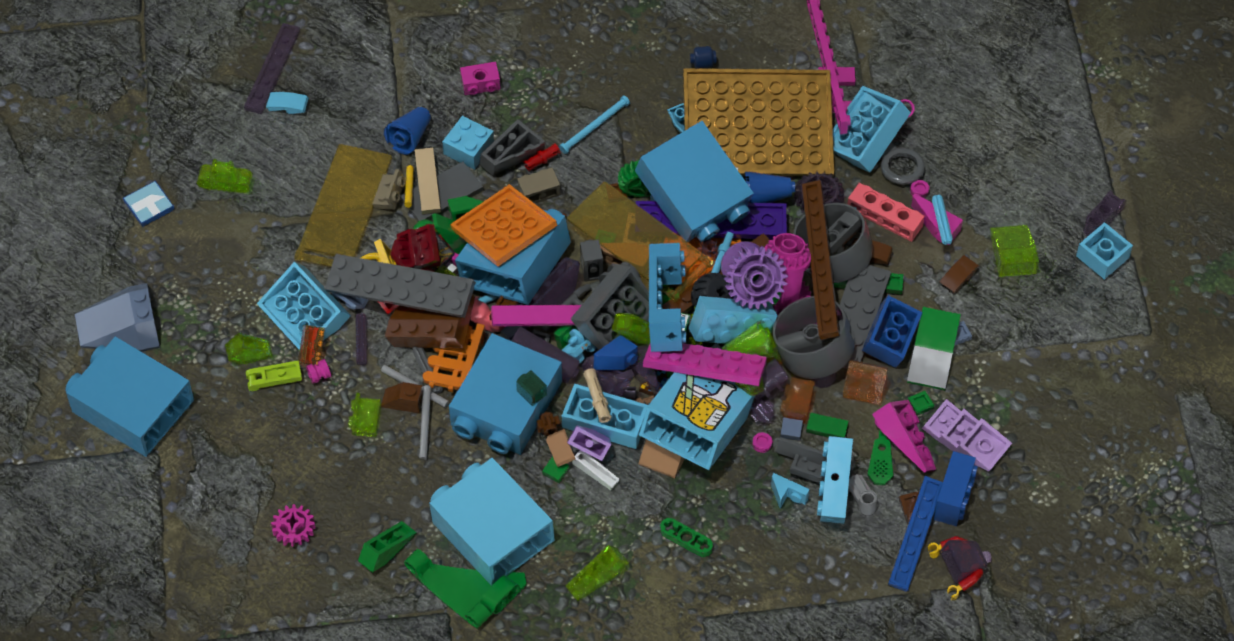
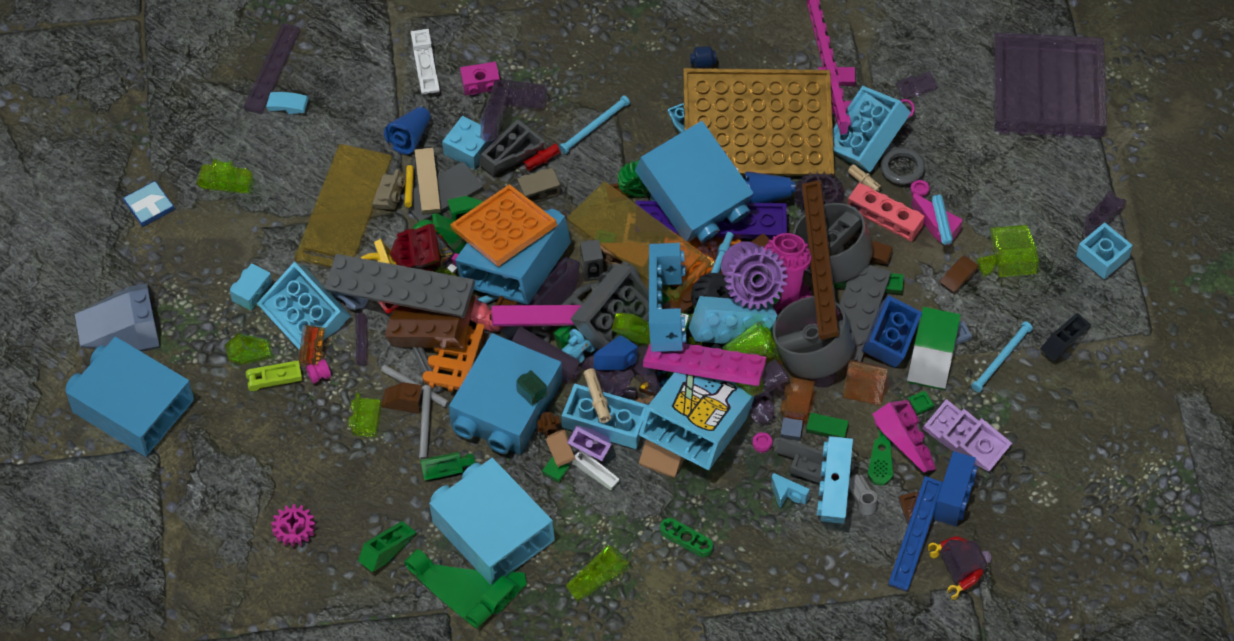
none -> medium azure brick [230,263,272,311]
none -> white slope [411,29,440,94]
none -> green plate [420,452,475,481]
none -> clear purple beam [480,80,547,141]
none -> tan axle [848,164,882,192]
none -> clear purple slope [896,71,938,98]
none -> medium azure bar [971,321,1033,392]
none -> clear neon green tile [976,254,996,277]
none -> clear purple panel [993,33,1107,137]
none -> black slope [1040,313,1091,362]

